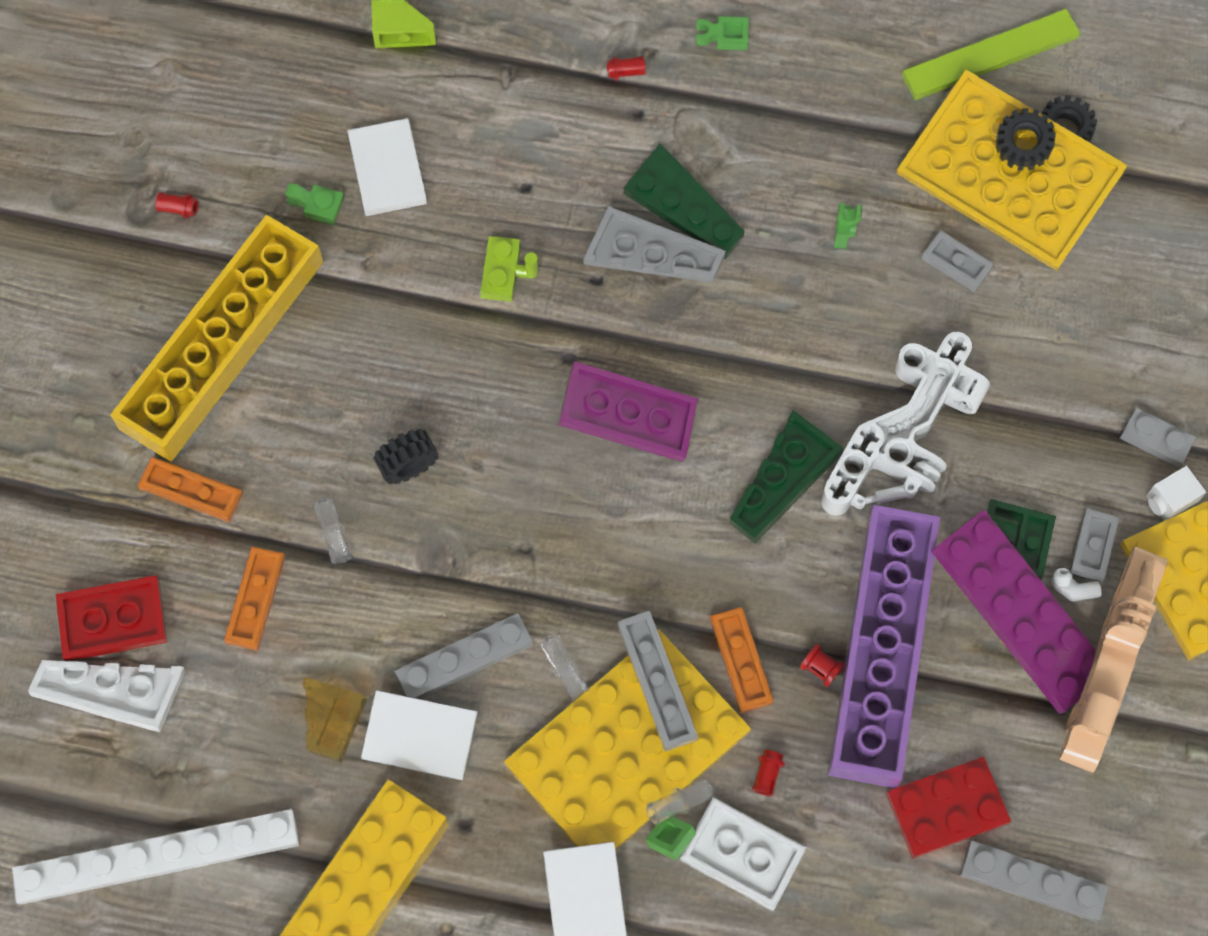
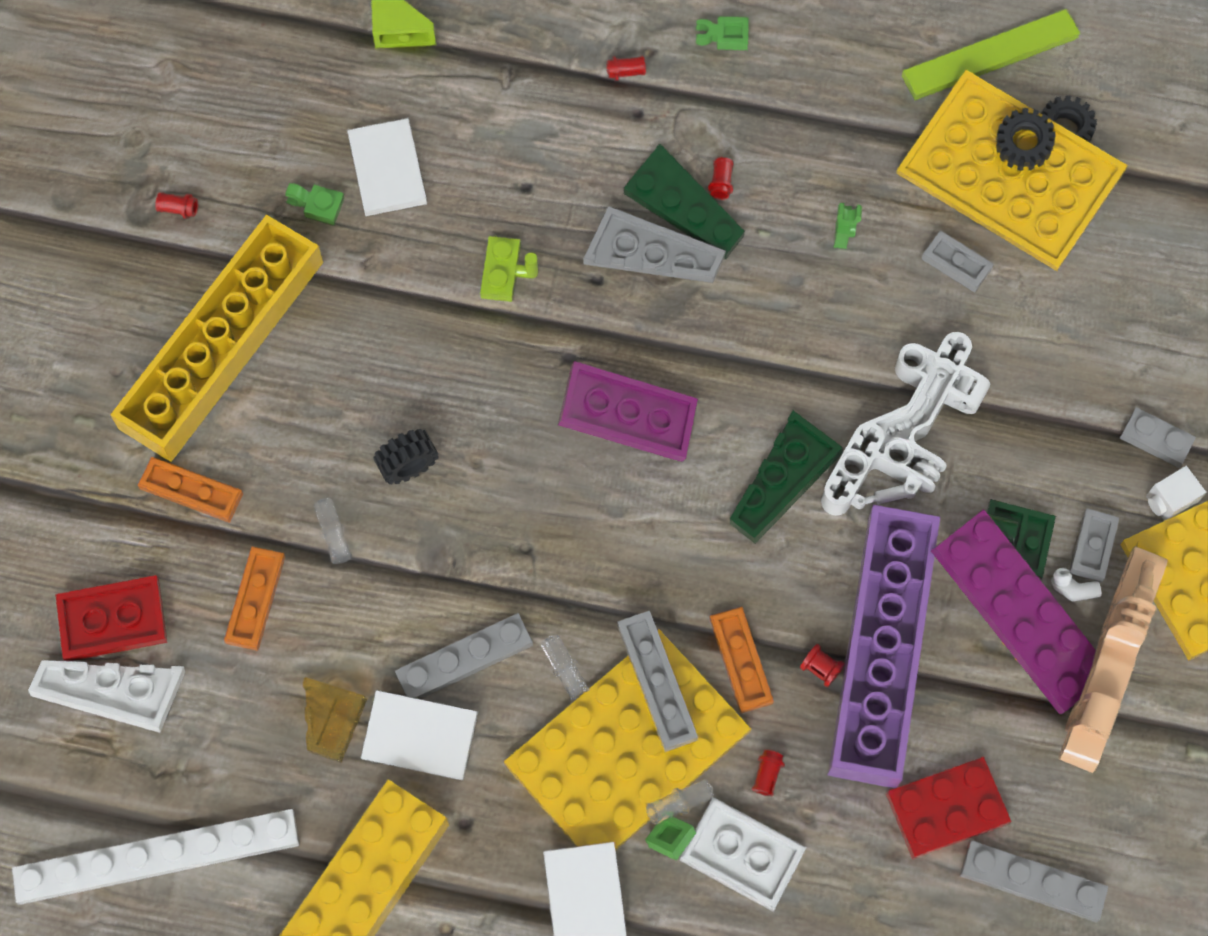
none -> red pin [708,157,734,200]

